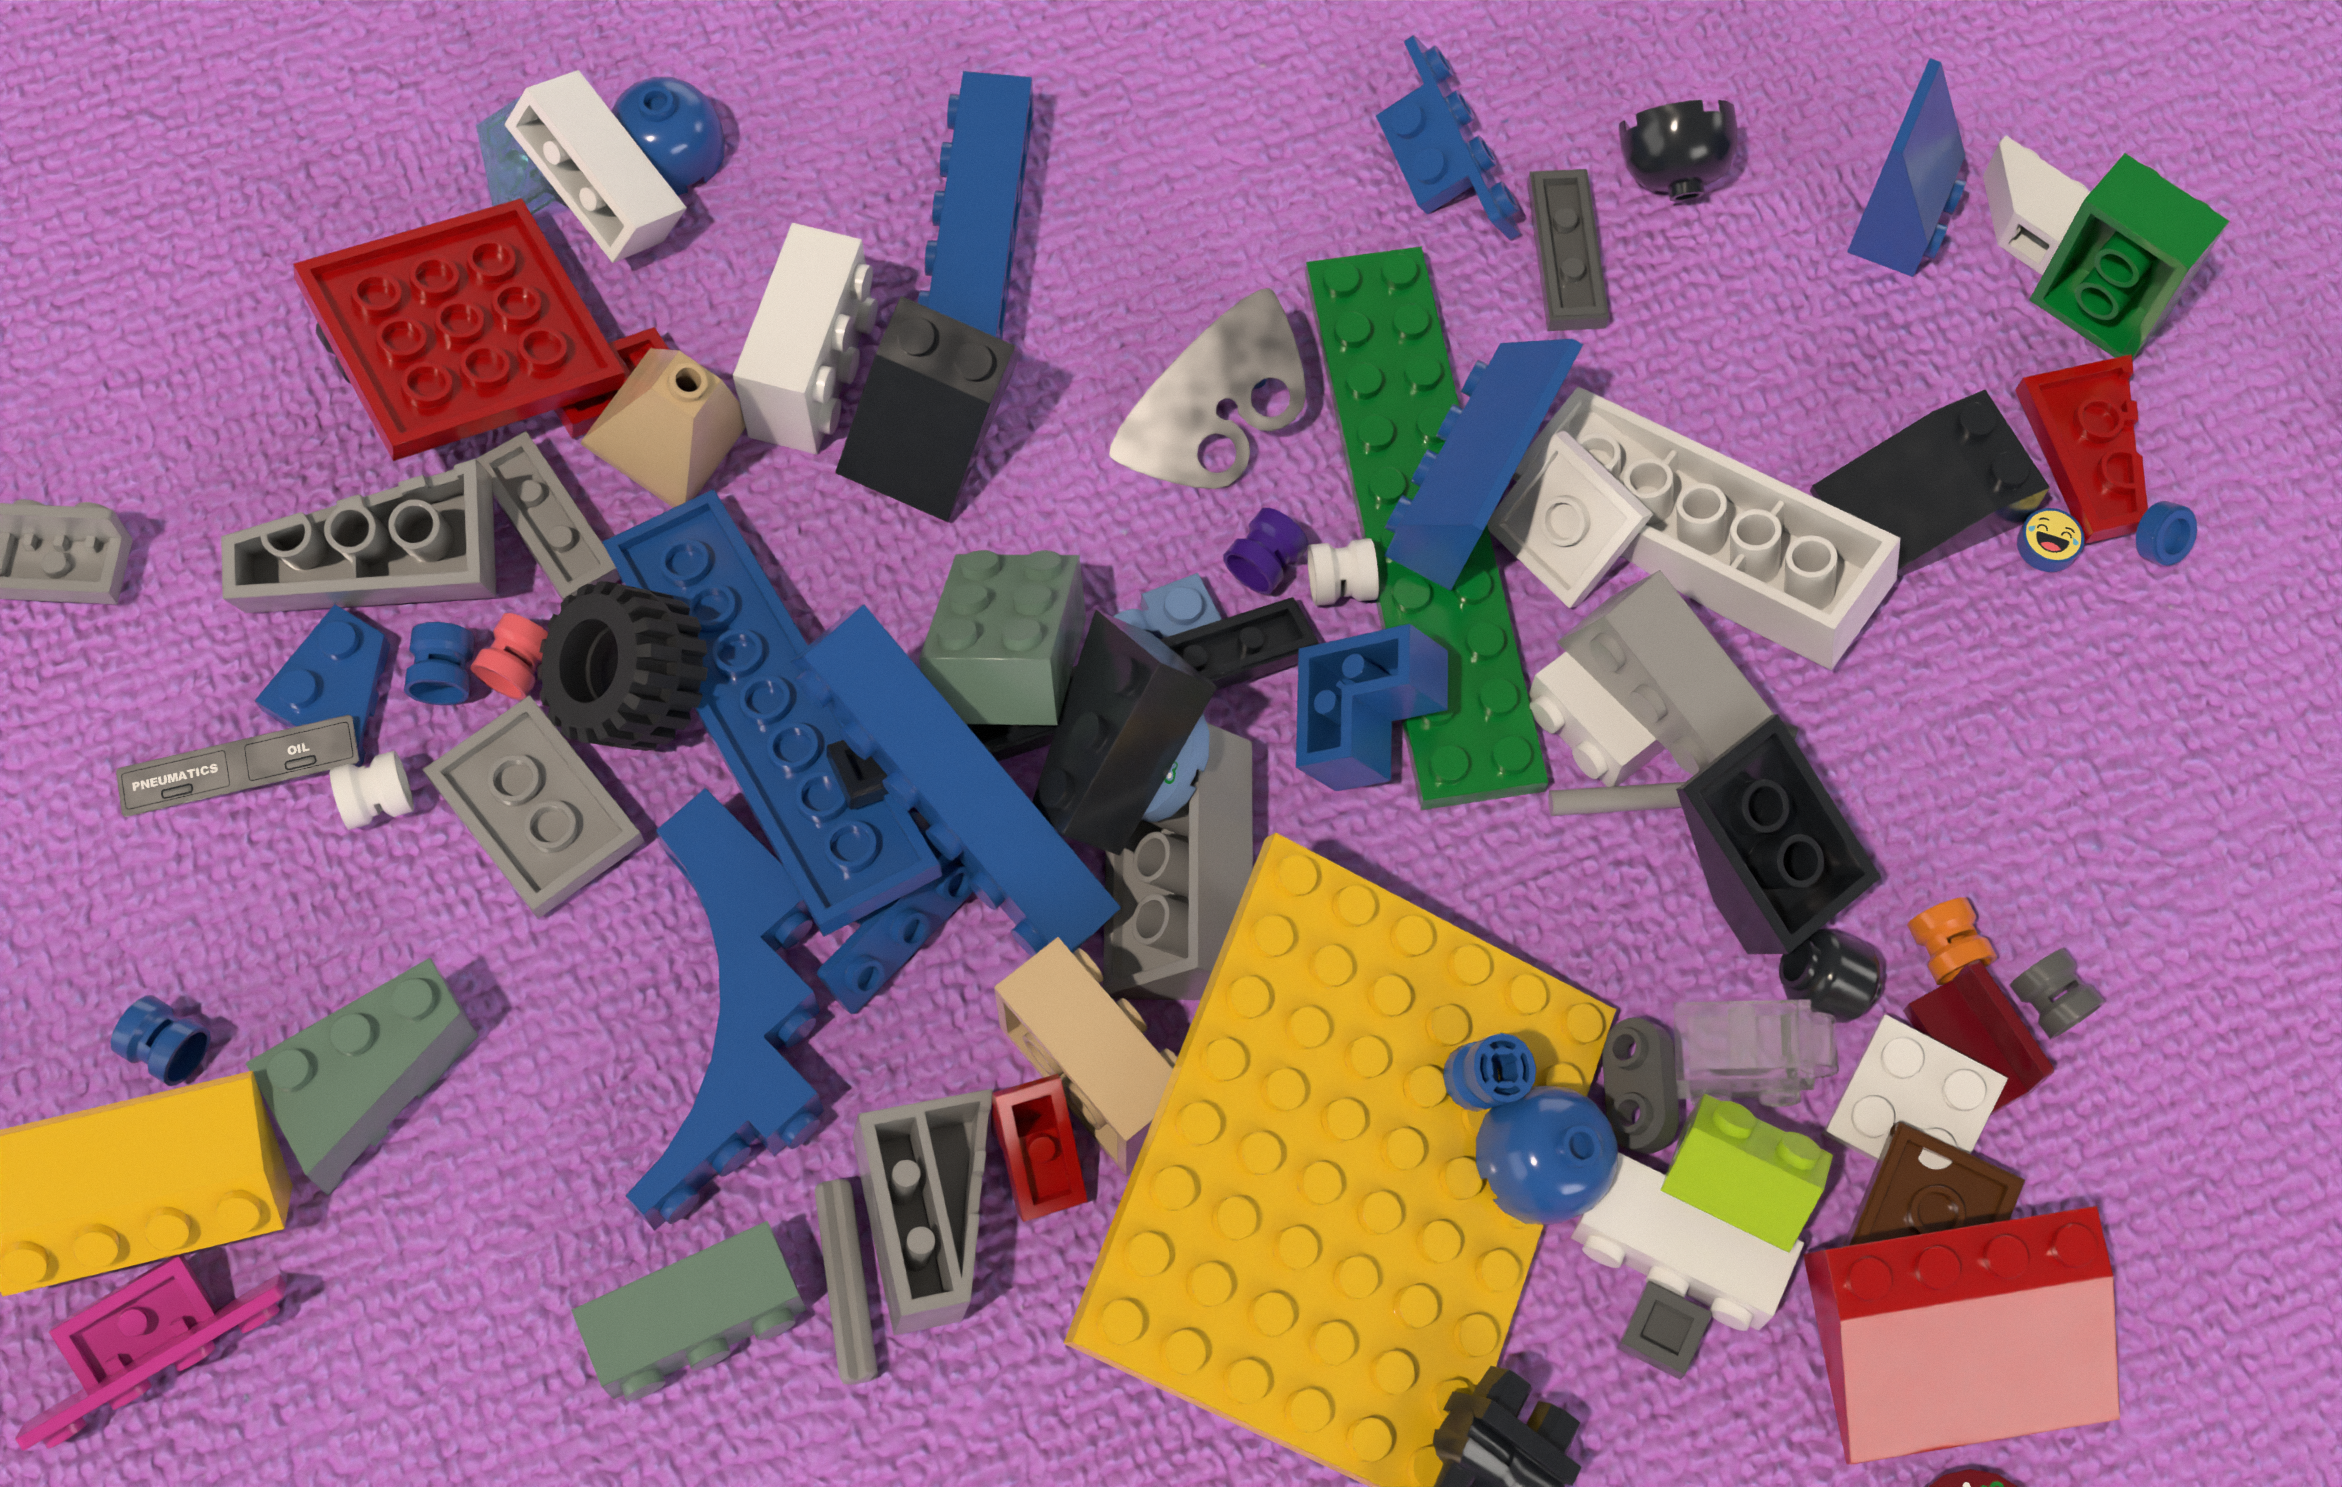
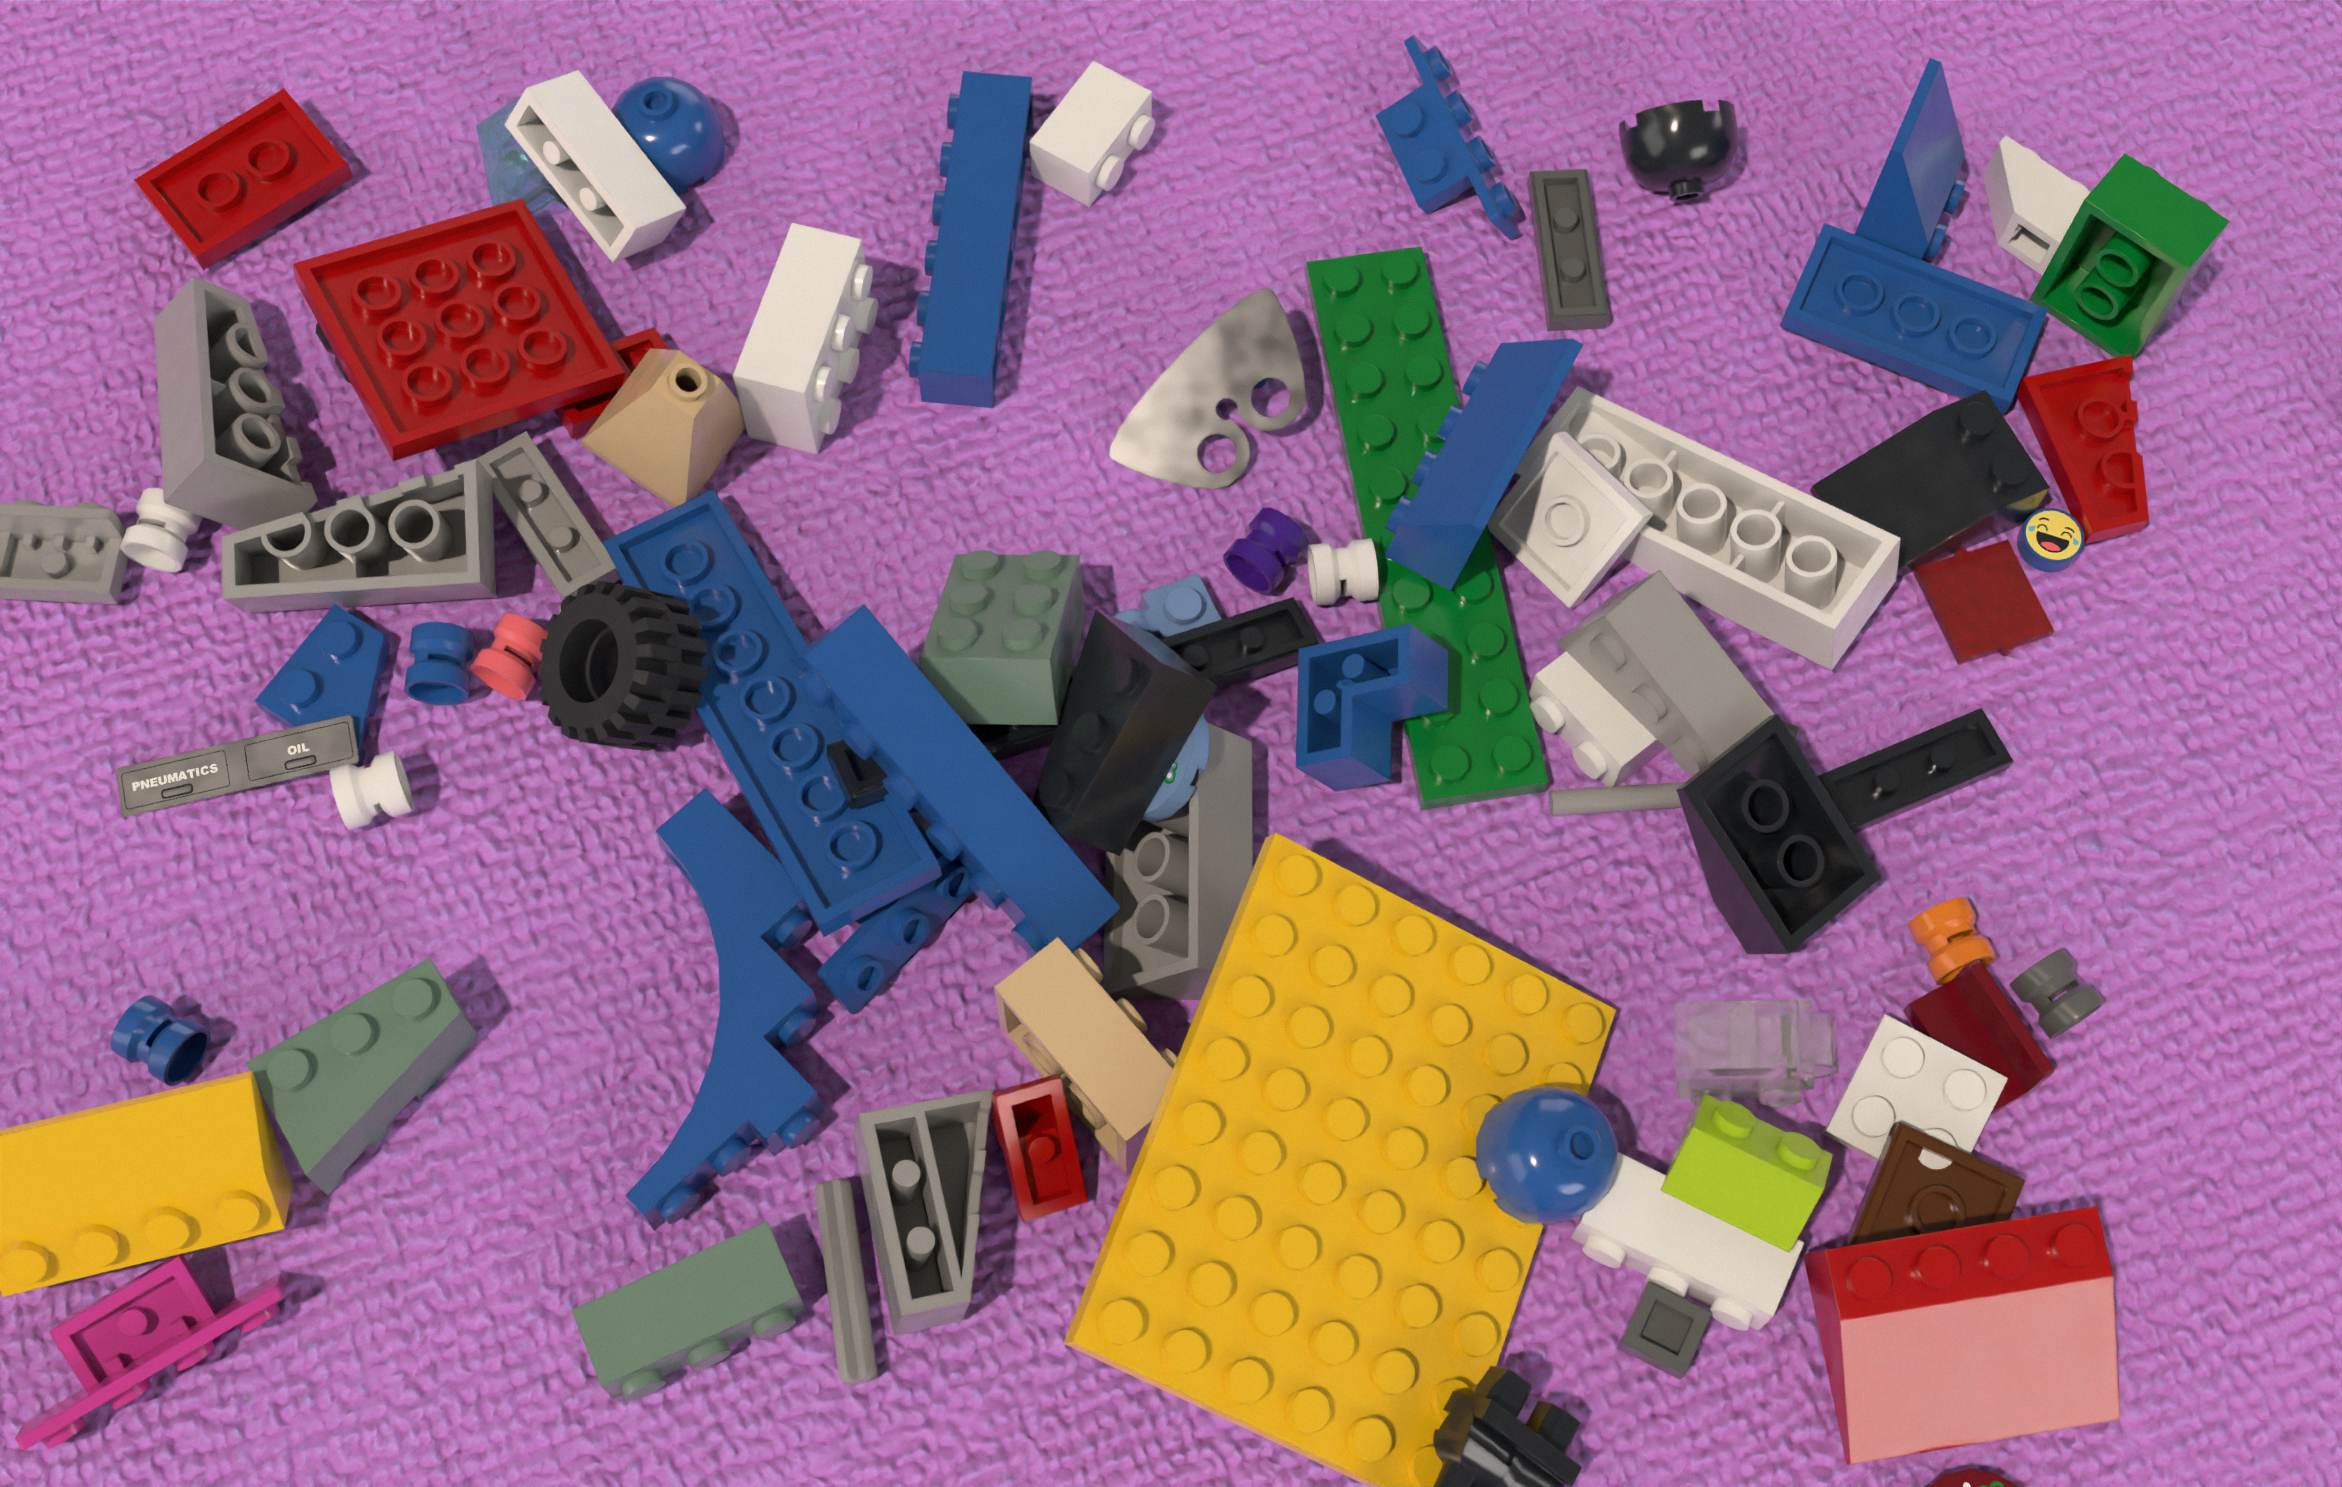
light grey plate [422,695,645,919] -> none
black slope [835,296,1021,523] -> none
blue wheel [1443,1033,1536,1112] -> none
dark grey plate [1602,1018,1679,1154] -> none
black head [1779,929,1882,1023] -> none
blue tile [2136,501,2197,566] -> none
none -> white wheel [120,488,203,572]
none -> red plate [134,88,353,270]
none -> light grey wedge [154,276,318,530]
none -> white brick [1030,61,1155,207]
none -> blue plate [1780,223,2048,415]
none -> black tile [1817,708,2013,834]
none -> clear red piece [1913,539,2054,665]

